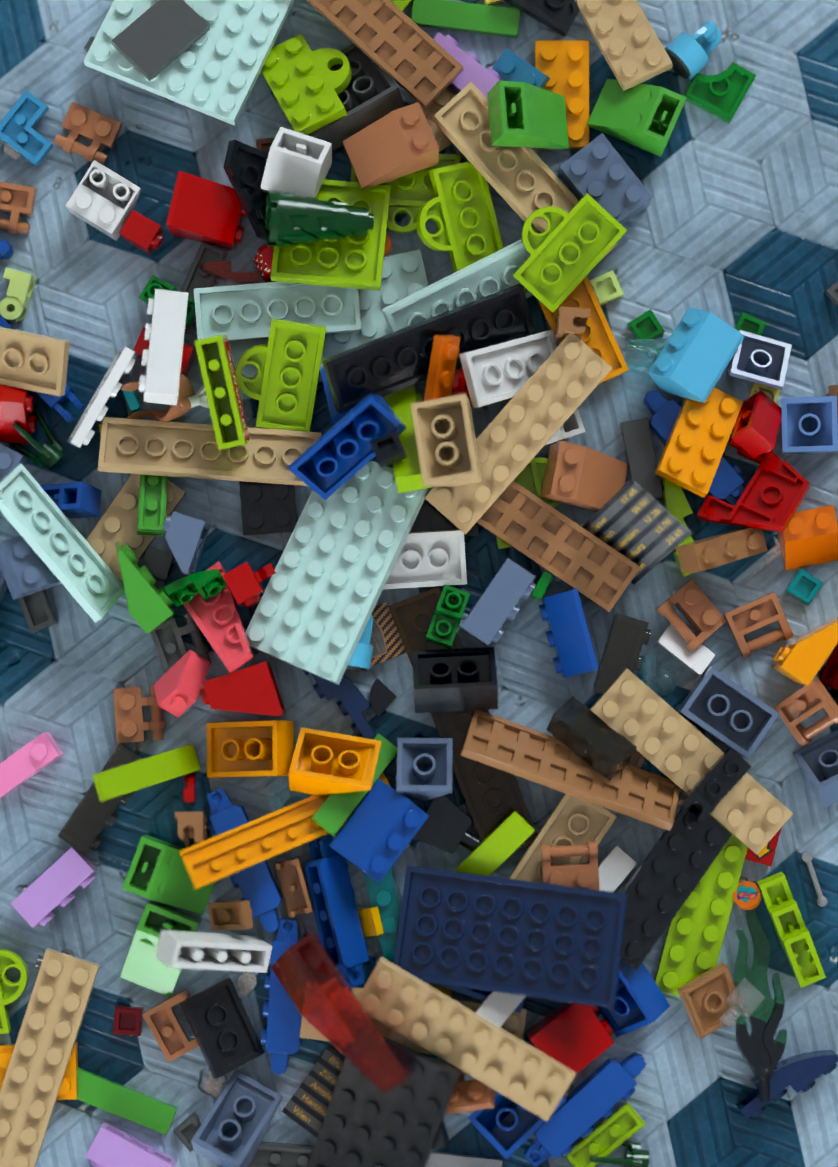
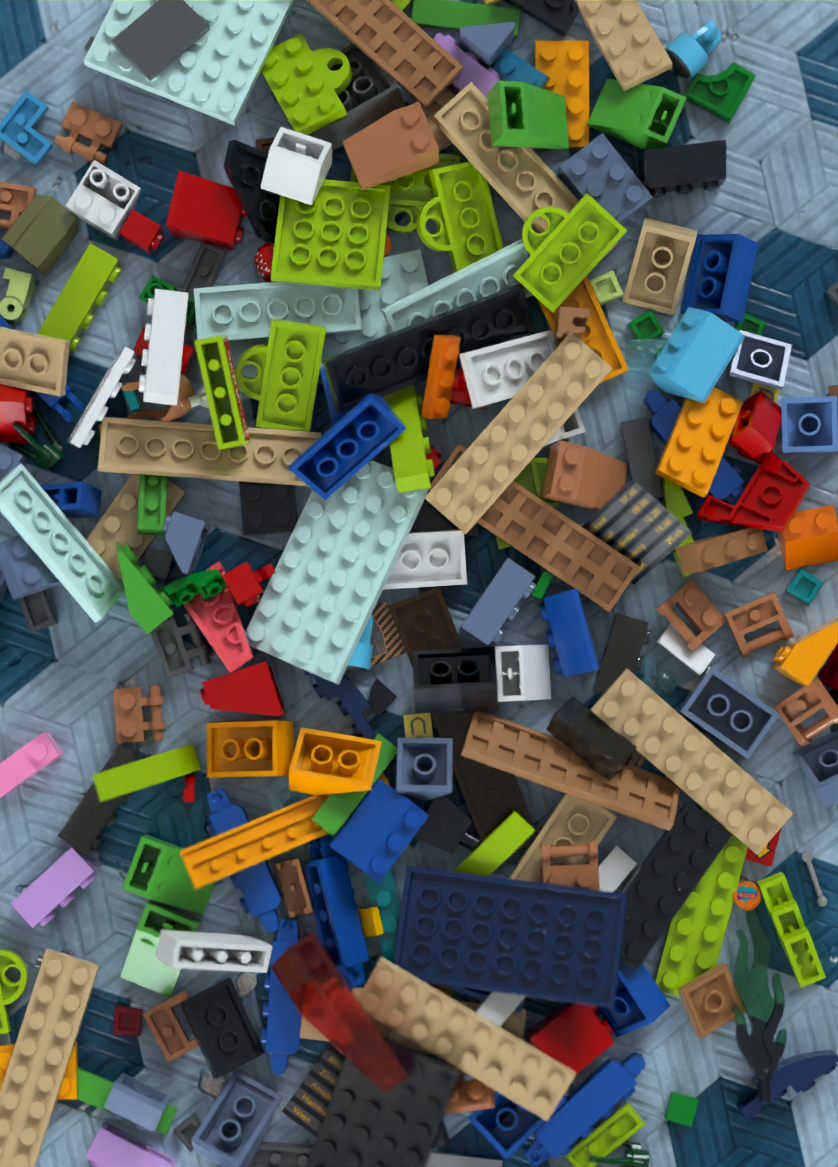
coral slope [153,650,211,718] -> none
medium nougat hinge [175,811,208,848] -> none
clear red slope [200,261,259,284] -> none
medium nougat plate [208,900,253,930] -> none
dark green cone [265,190,374,247] -> none
black plate [370,430,407,468] -> none
tan slope [411,394,483,486] -> none
green slope [425,585,470,649] -> none
black plate [678,748,751,823] -> none
clear plate [719,978,766,1028] -> none
none -> olive slope [0,195,79,275]
none -> lime brick [37,243,122,356]
none -> sand blue slope [104,1073,172,1132]
none -> light yellow tile [403,712,433,738]
none -> sand blue slope [459,22,515,69]
none -> white slope [494,645,551,702]
none -> tan slope [622,217,698,315]
none -> black slope [638,140,726,198]
none -> green tile [664,1091,699,1127]
none -> blue slope [680,234,758,323]

